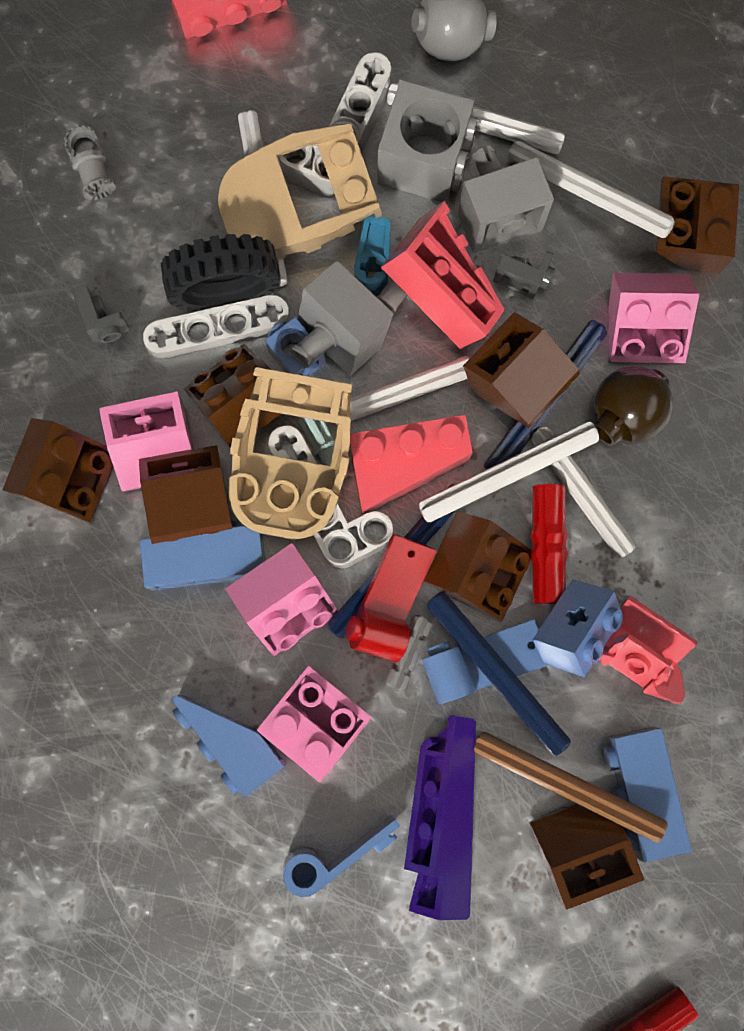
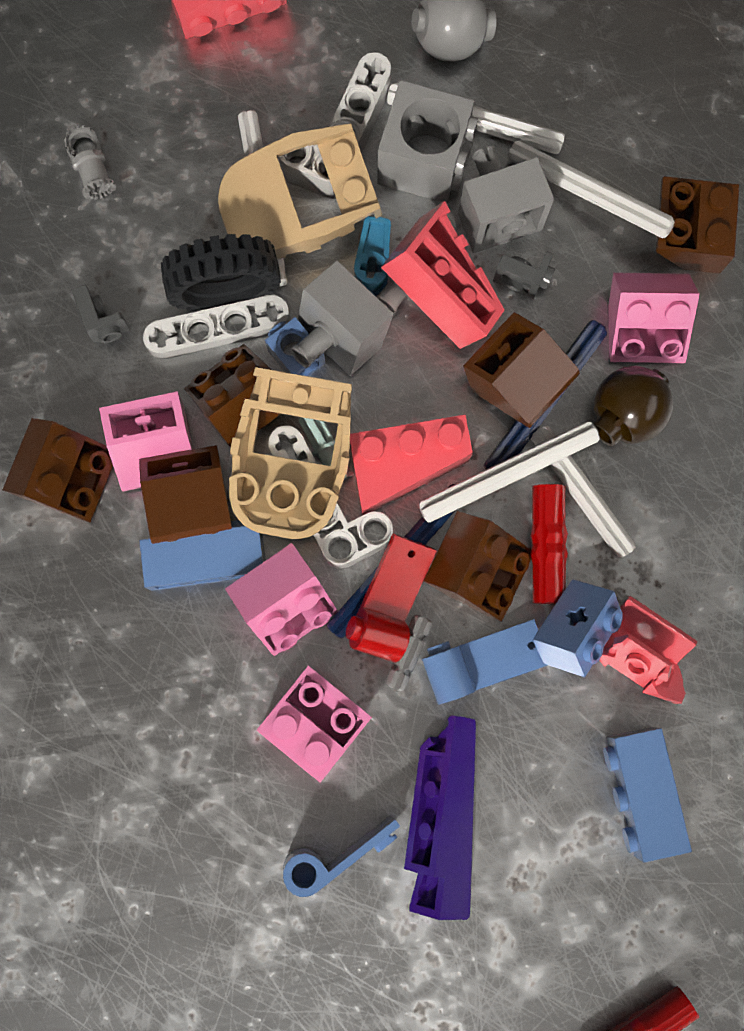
medium blue slope [171,695,286,798] -> none
white axle [335,356,470,426] -> none
dark blue axle [426,591,571,756] -> none
medium nougat axle [474,732,668,843] -> none
reddish brown slope [529,804,645,910] -> none

